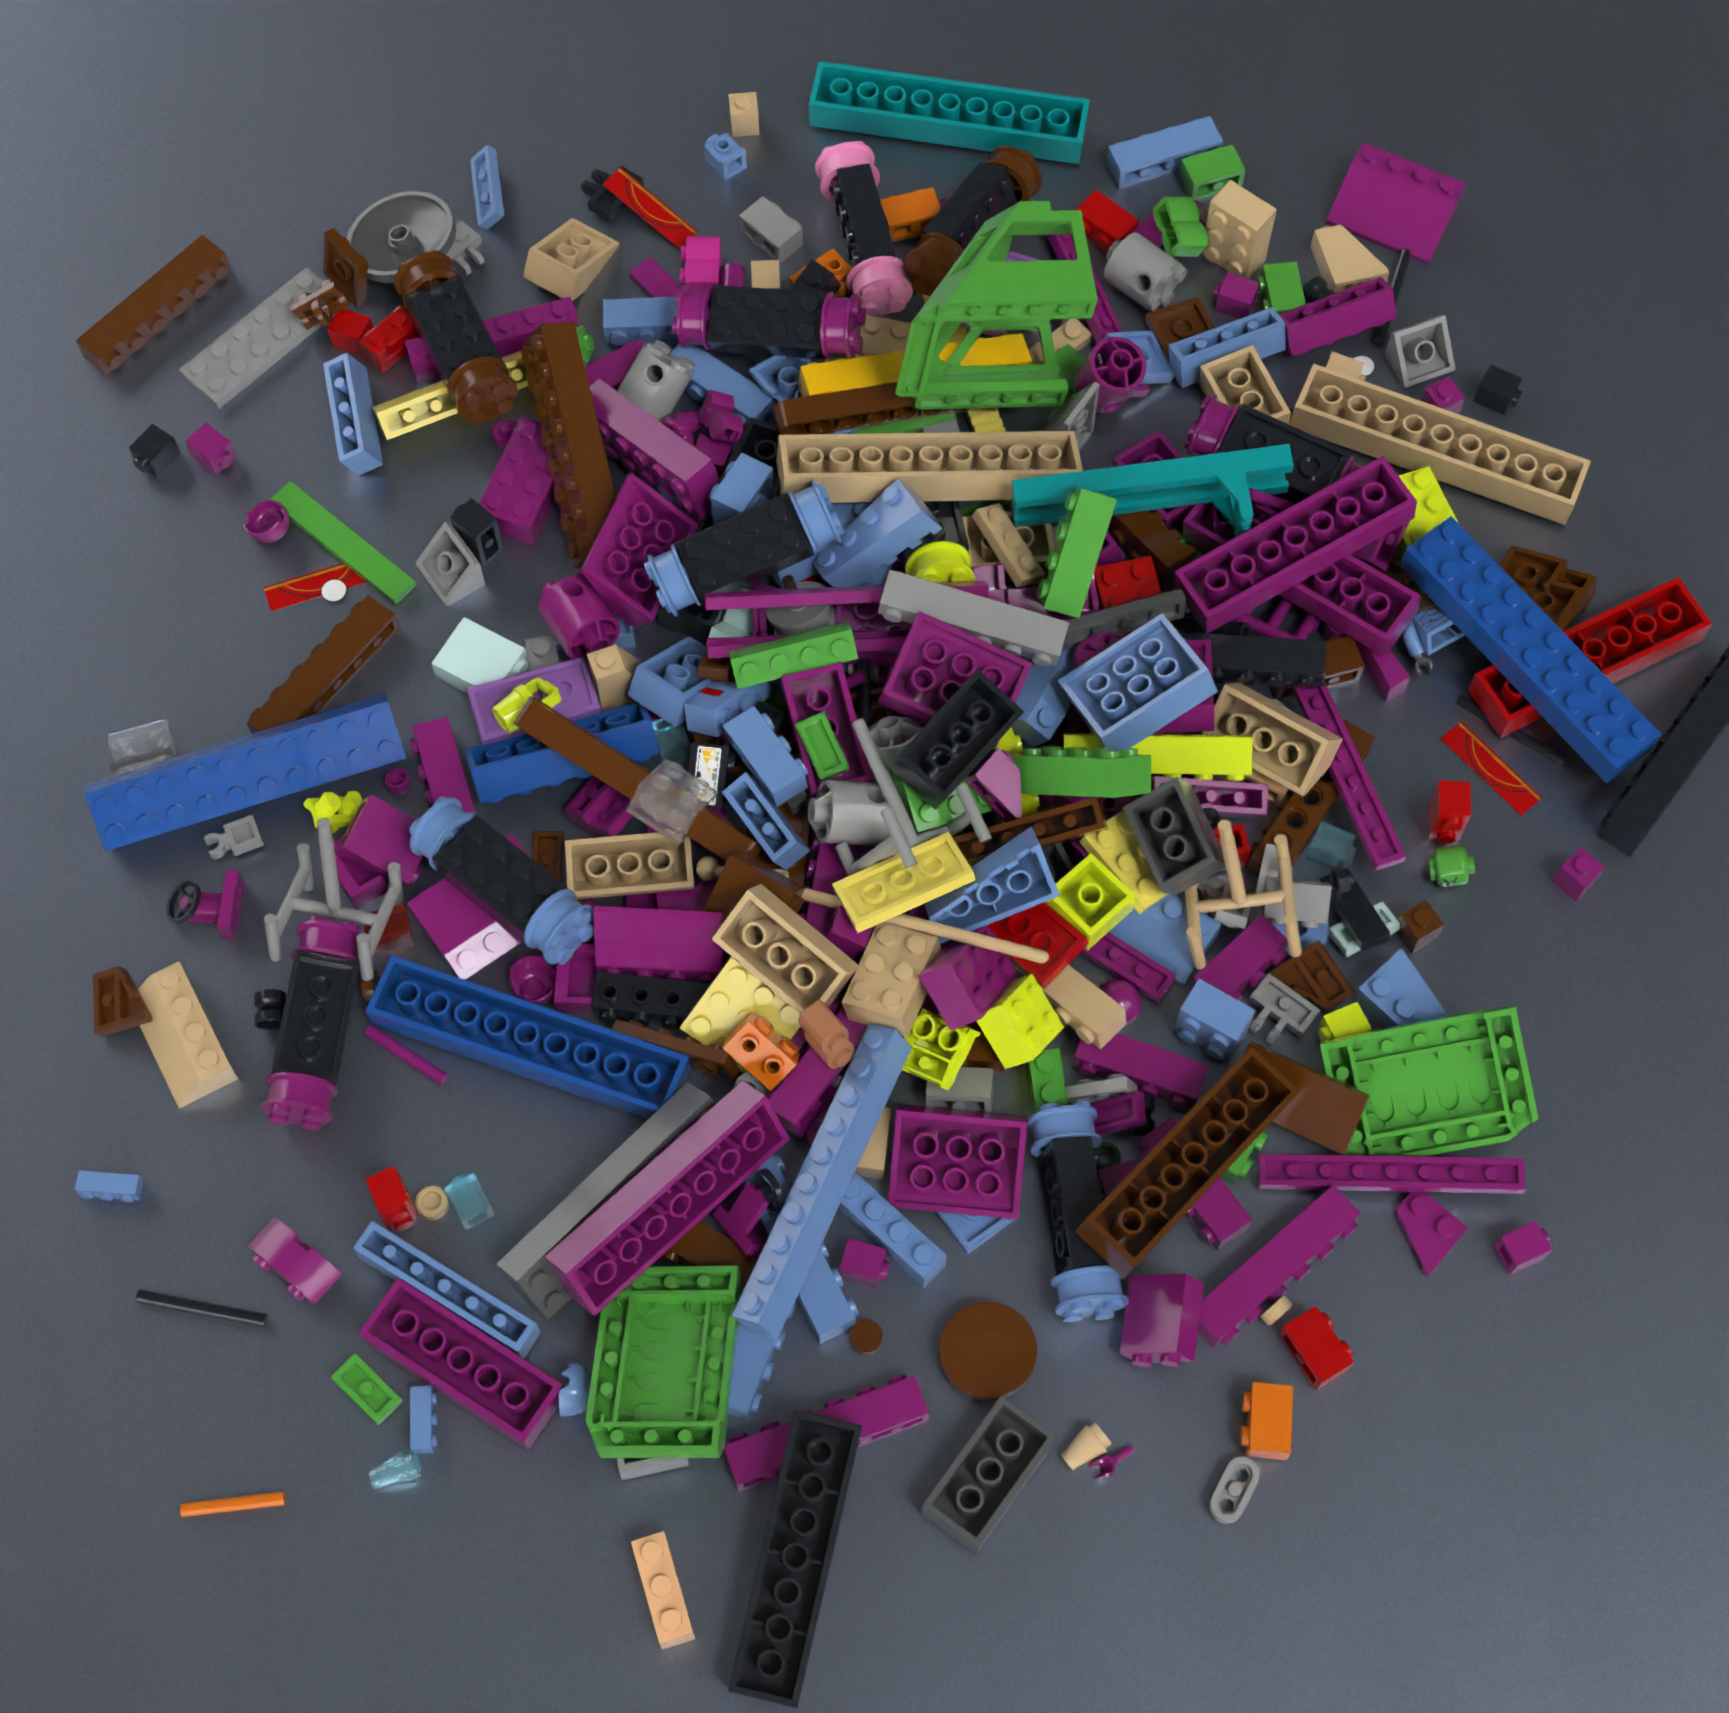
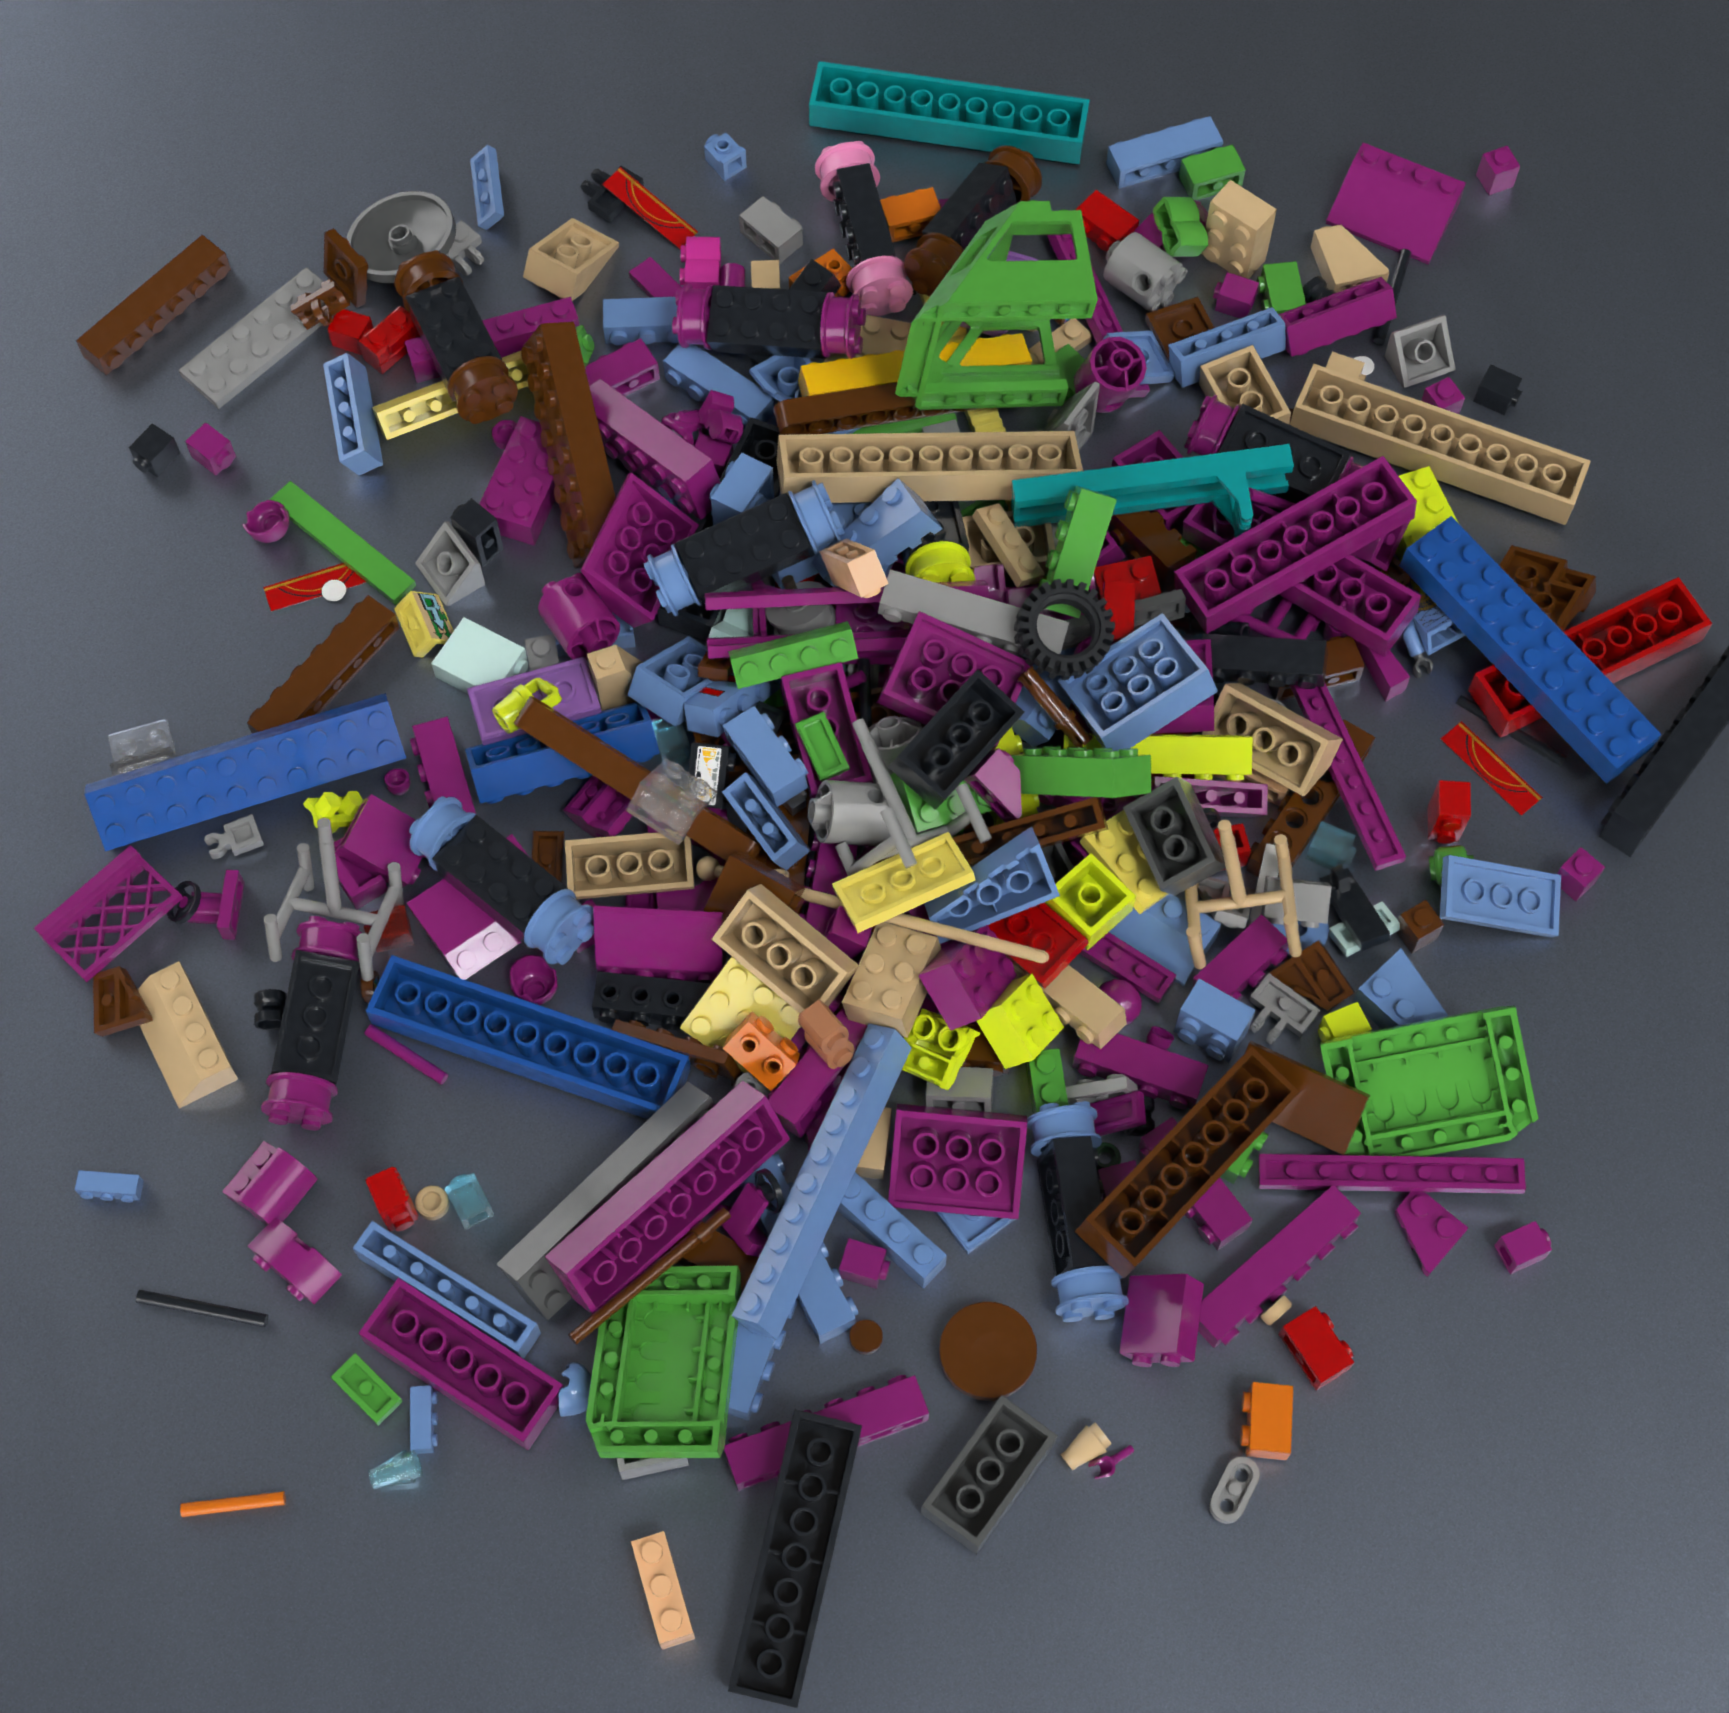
magenta panel [554,944,597,1015] -> none
light grey cylinder [617,340,695,422] -> none
tan brick [728,92,759,137] -> none
none -> magenta fence [34,845,183,983]
none -> magenta brick [222,1141,318,1225]
none -> panel [394,591,454,658]
none -> reddish brown bar [568,1207,731,1345]
none -> light nougat brick [819,538,889,598]
none -> black tyre [1014,579,1115,680]
none -> reddish brown pin [1017,666,1093,747]
none -> red tile [1103,580,1135,643]
none -> magenta hinge [1146,1026,1174,1050]
none -> medium blue plate [1440,855,1561,938]
none -> magenta brick [1476,146,1520,195]

